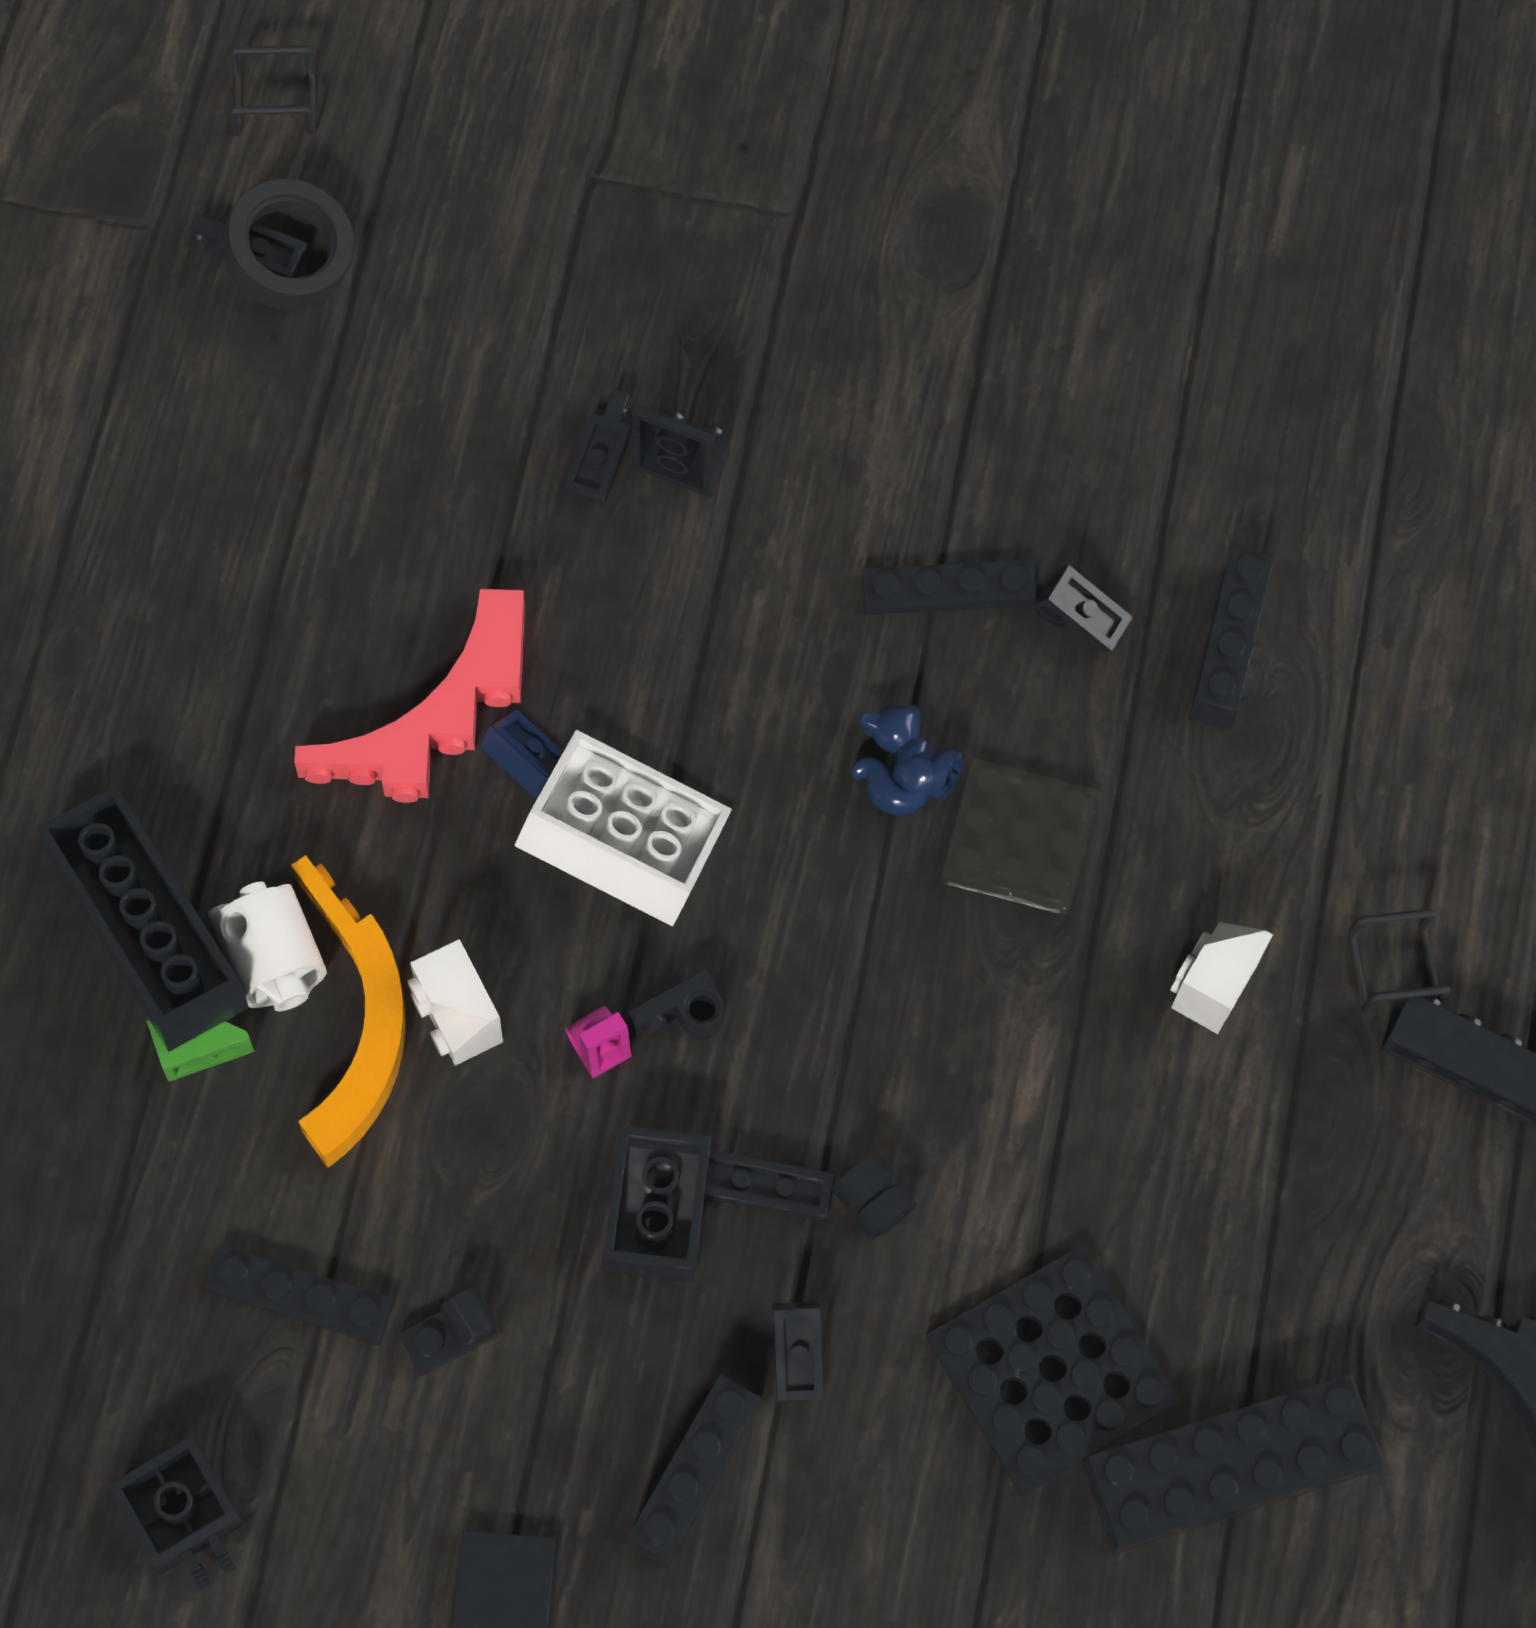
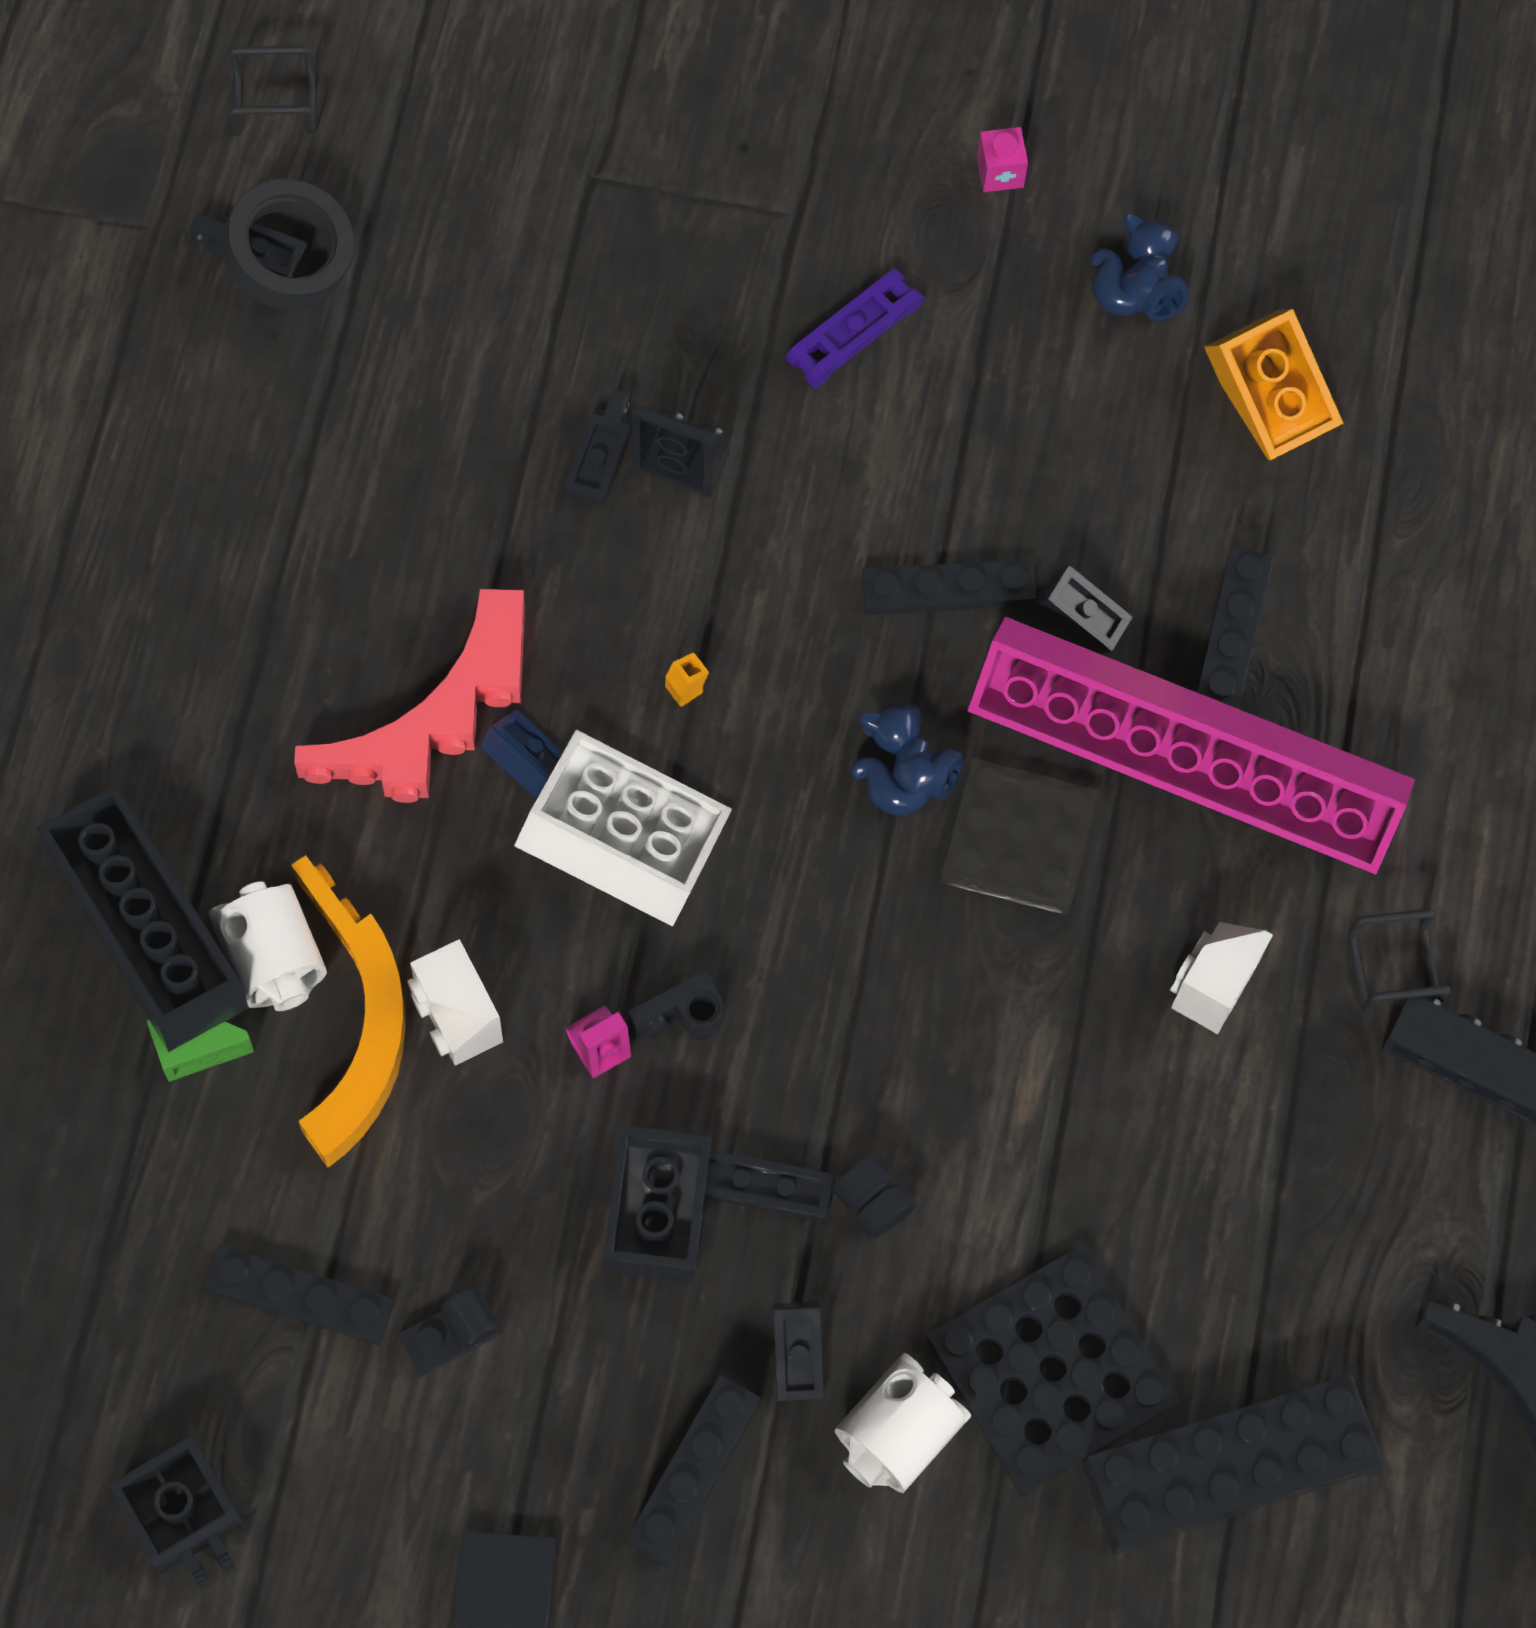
none -> light orange piece [665,652,709,707]
none -> dark purple plate [785,269,925,389]
none -> white cylinder [835,1353,971,1493]
none -> dark pink brick [968,617,1415,875]
none -> dark pink brick [976,127,1028,193]
none -> dark blue animal [1090,214,1189,321]
none -> light orange slope [1204,309,1343,460]

